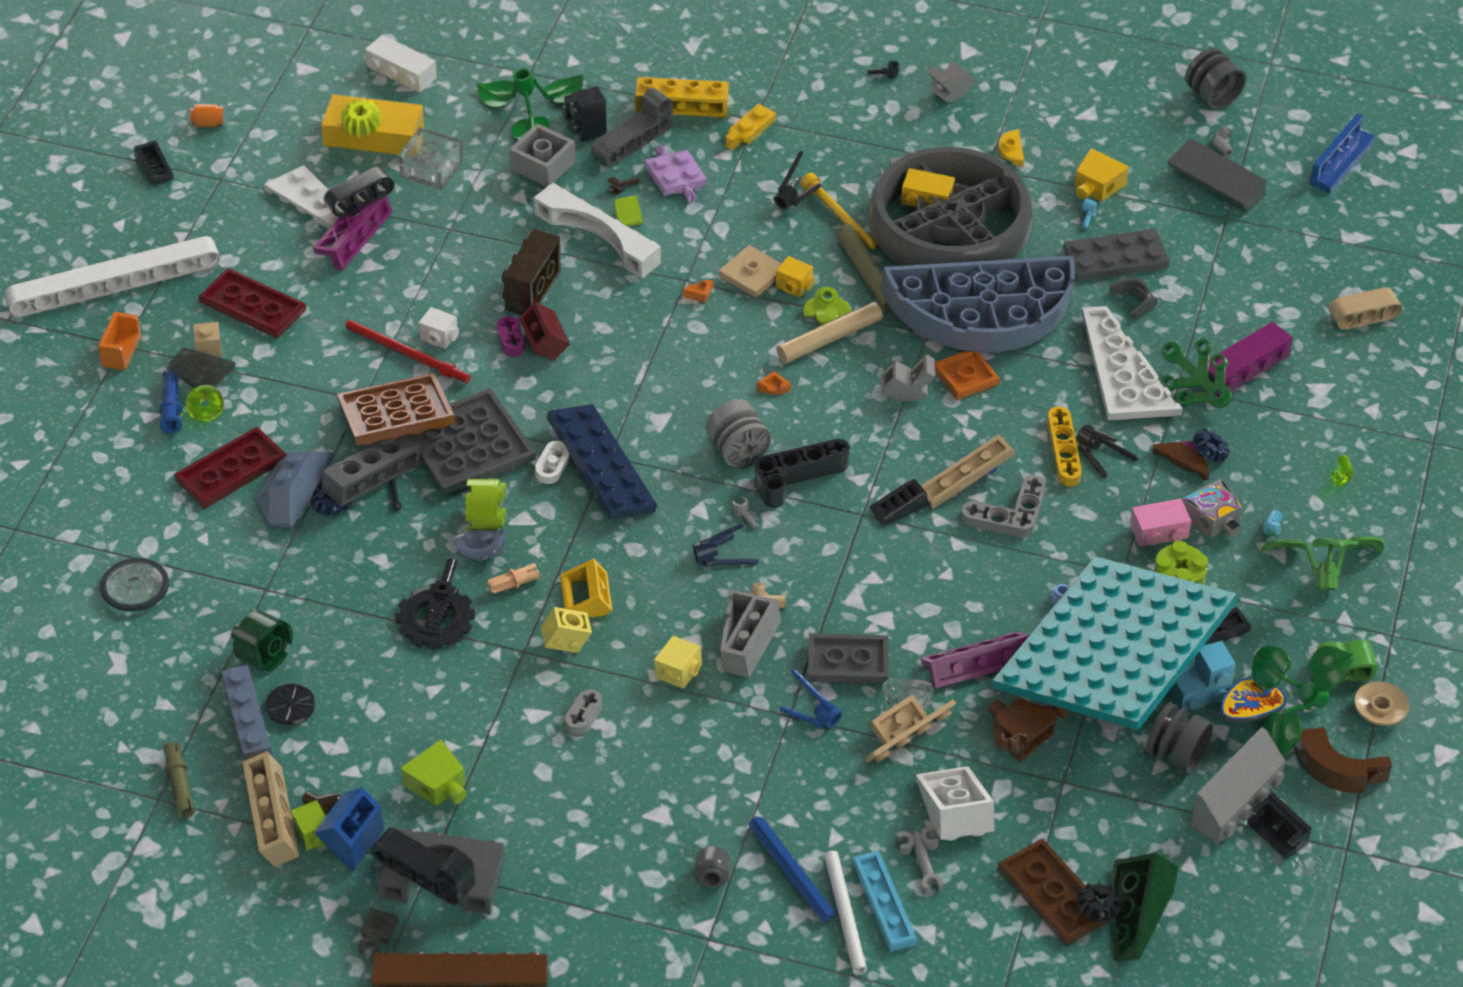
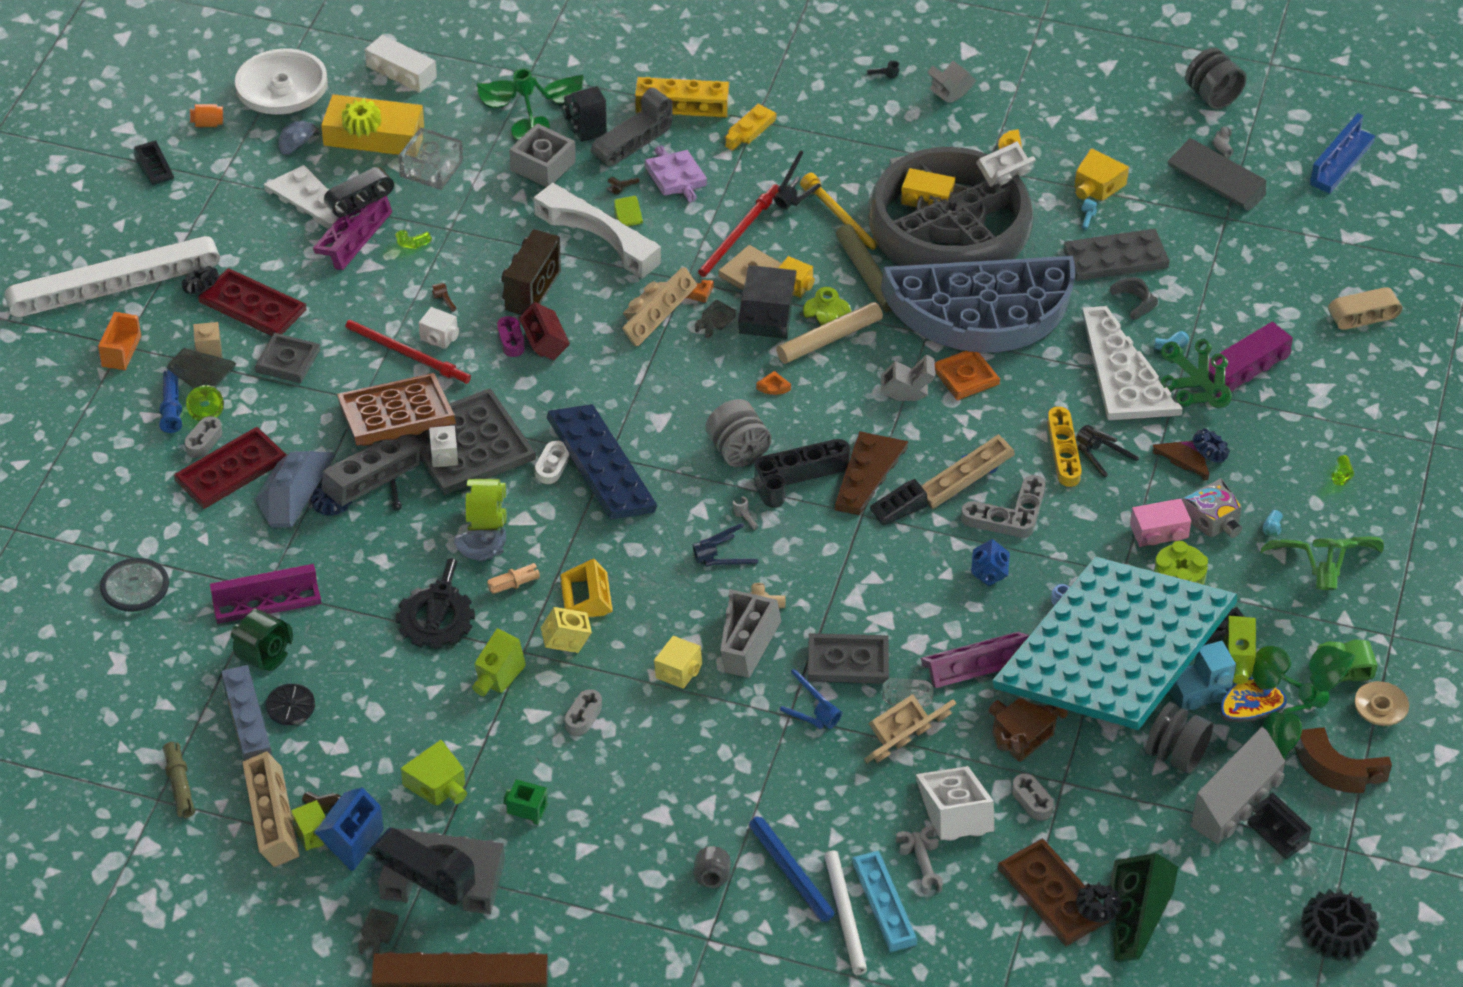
none -> black gear [181,266,219,294]
none -> light grey beam [185,417,222,458]
none -> magenta fence [210,564,322,624]
none -> white dish [235,49,328,114]
none -> dark grey tile [255,333,320,383]
none -> sand blue hat [278,121,319,155]
none -> clear neon green arm [395,230,432,249]
none -> white brick [429,426,458,467]
none -> reddish brown hand [432,283,457,312]
none -> lime torso [472,628,526,696]
none -> green brick [503,779,548,825]
none -> tan bracket [623,267,697,346]
none -> clear smoke plate [695,299,736,338]
none -> red bar [698,184,779,277]
none -> black slope [738,265,797,339]
none -> reddish brown wing [835,431,908,515]
none -> blue brick [971,539,1010,586]
none -> white bracket [976,142,1036,187]
none -> light grey beam [1012,774,1054,821]
none -> medium azure arm [1154,331,1189,352]
none -> lime torso [1224,616,1256,684]
none -> black gear [1300,888,1379,962]

